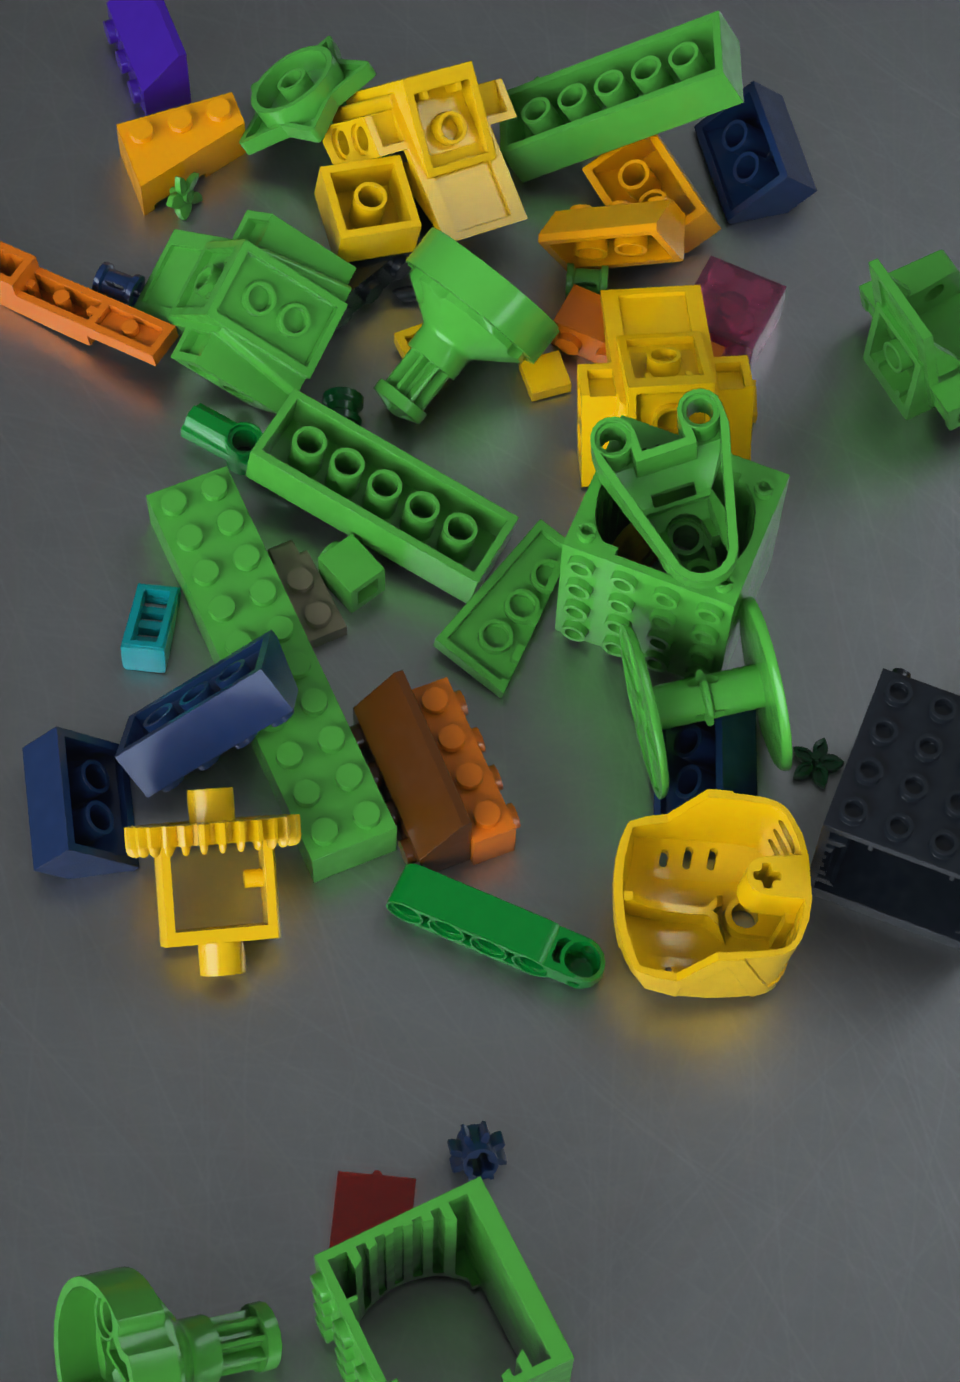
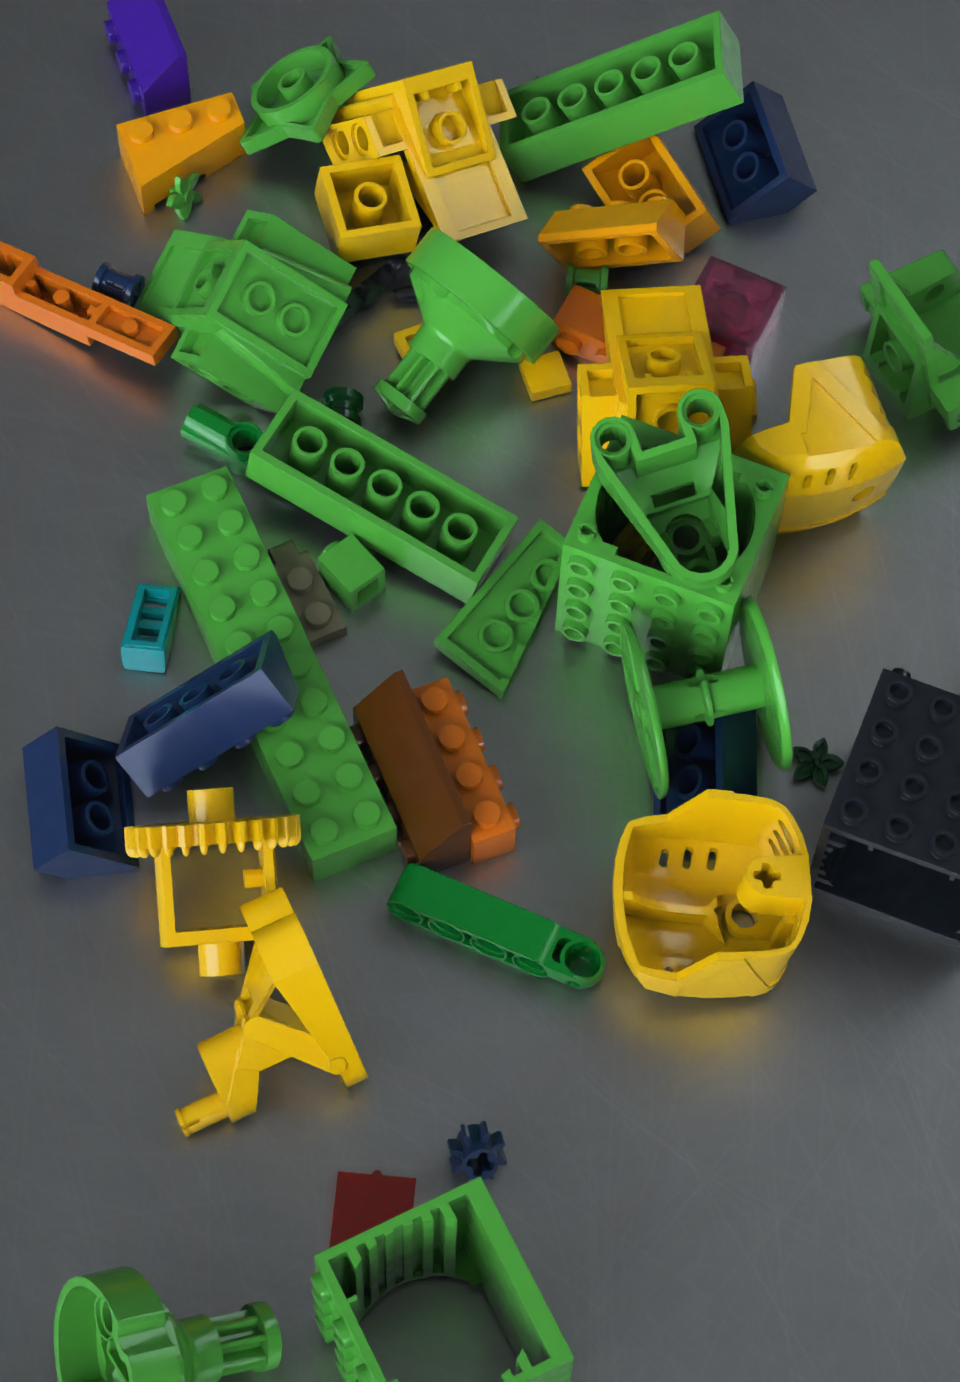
none -> yellow connector [174,886,369,1138]
none -> yellow piece [732,355,906,534]

